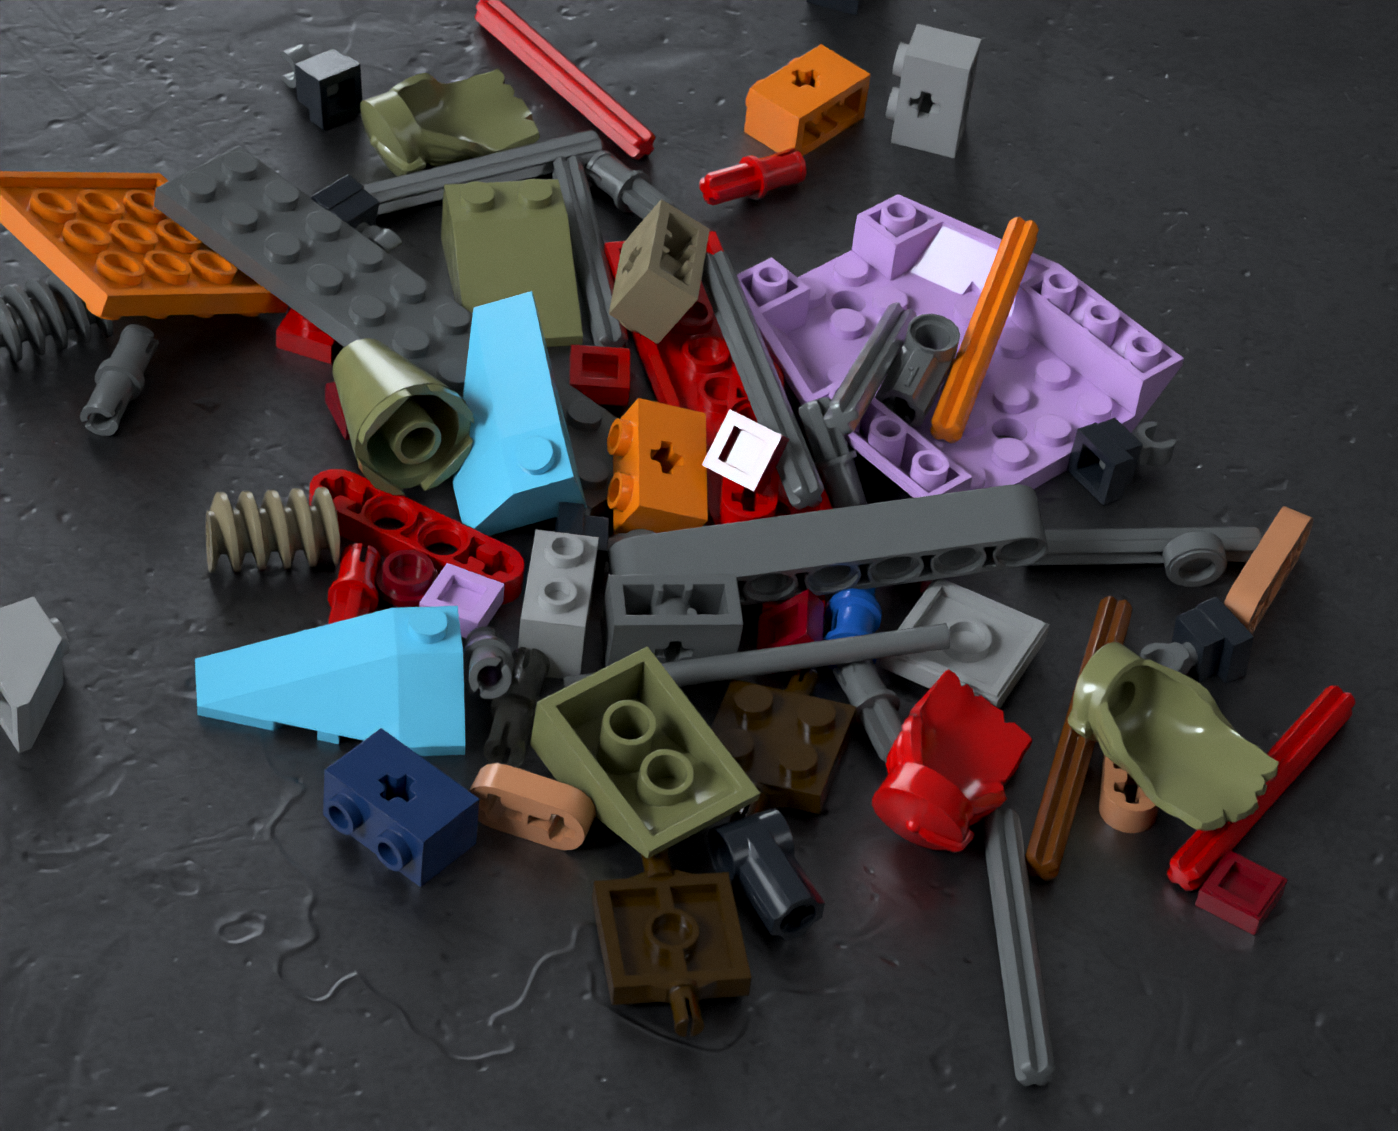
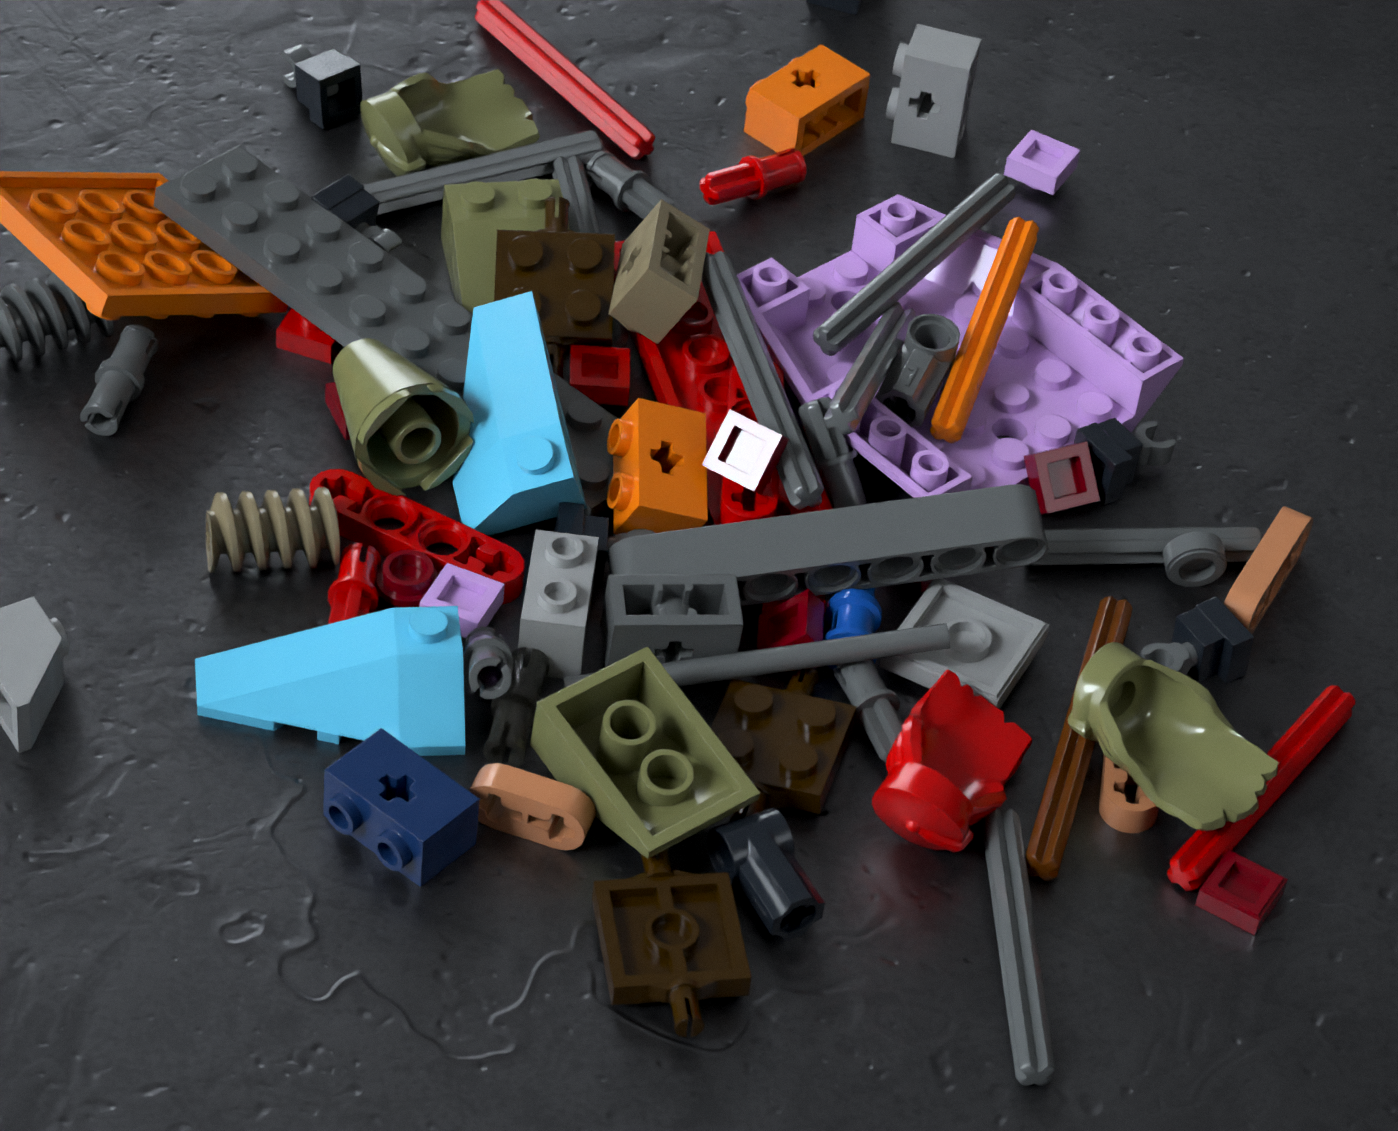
none -> dark brown plate [494,197,615,380]
none -> dark grey axle [813,173,1016,356]
none -> lavender plate [1004,130,1080,195]
none -> dark red plate [1024,442,1100,514]

